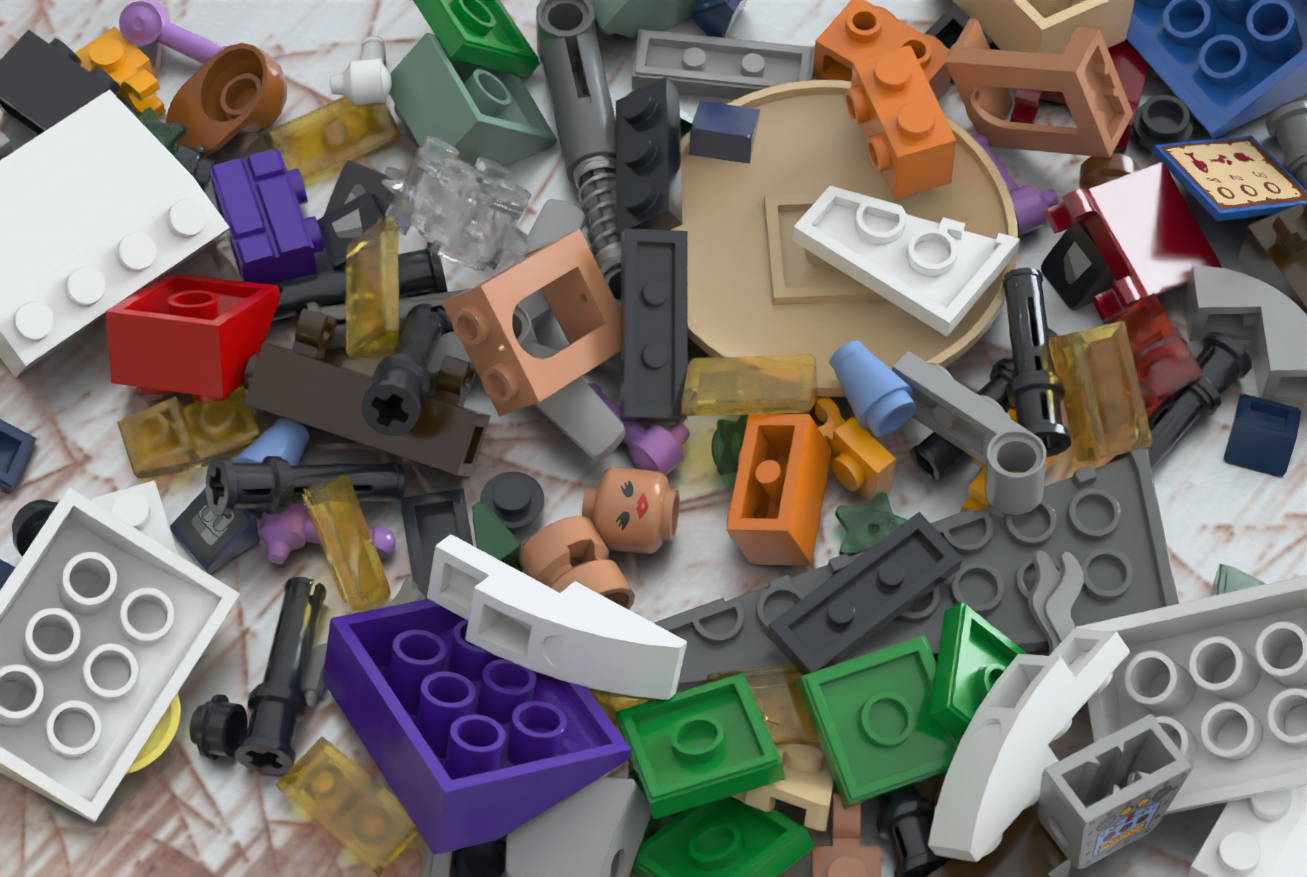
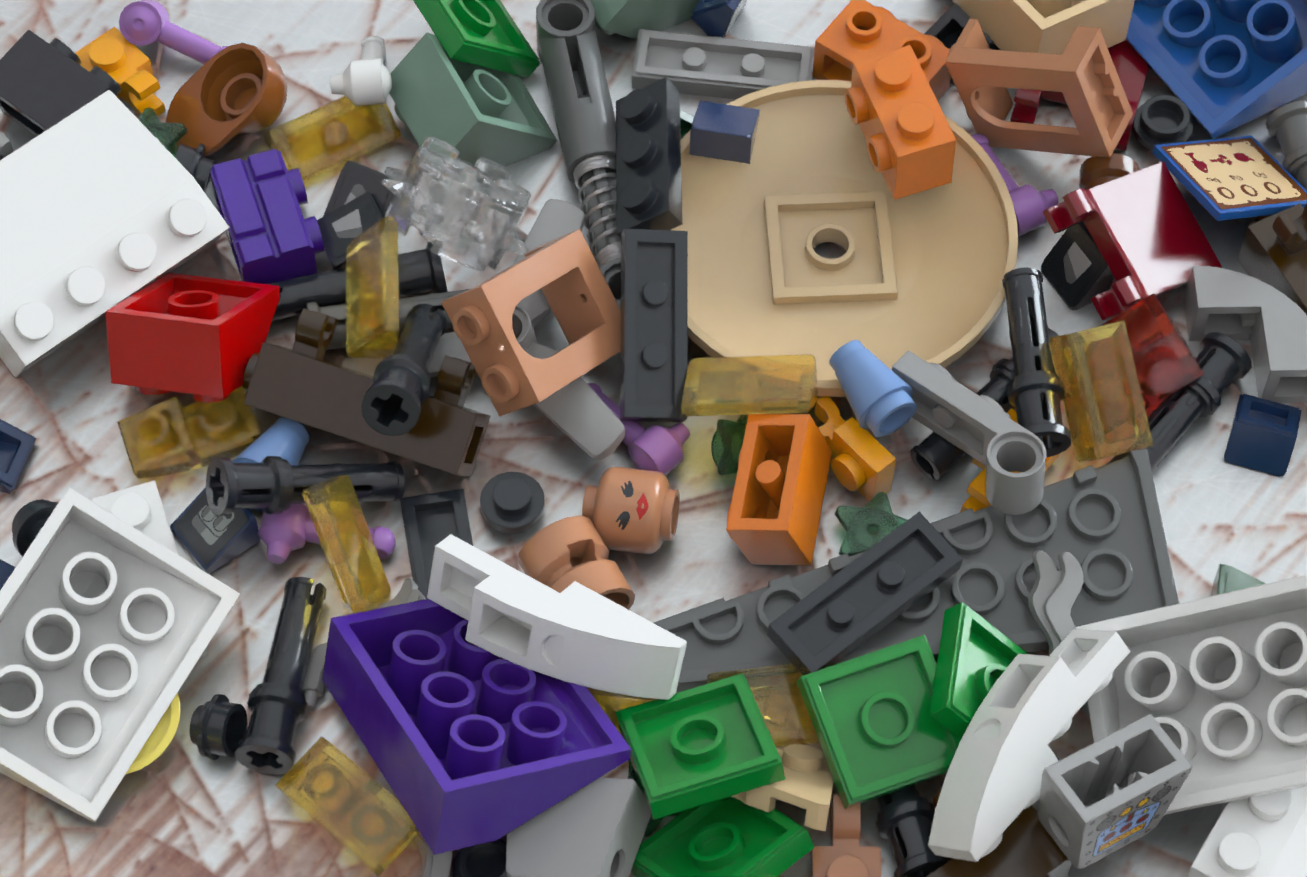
dark green slope [472,501,523,573] -> none
white wing [792,186,1020,337] -> none

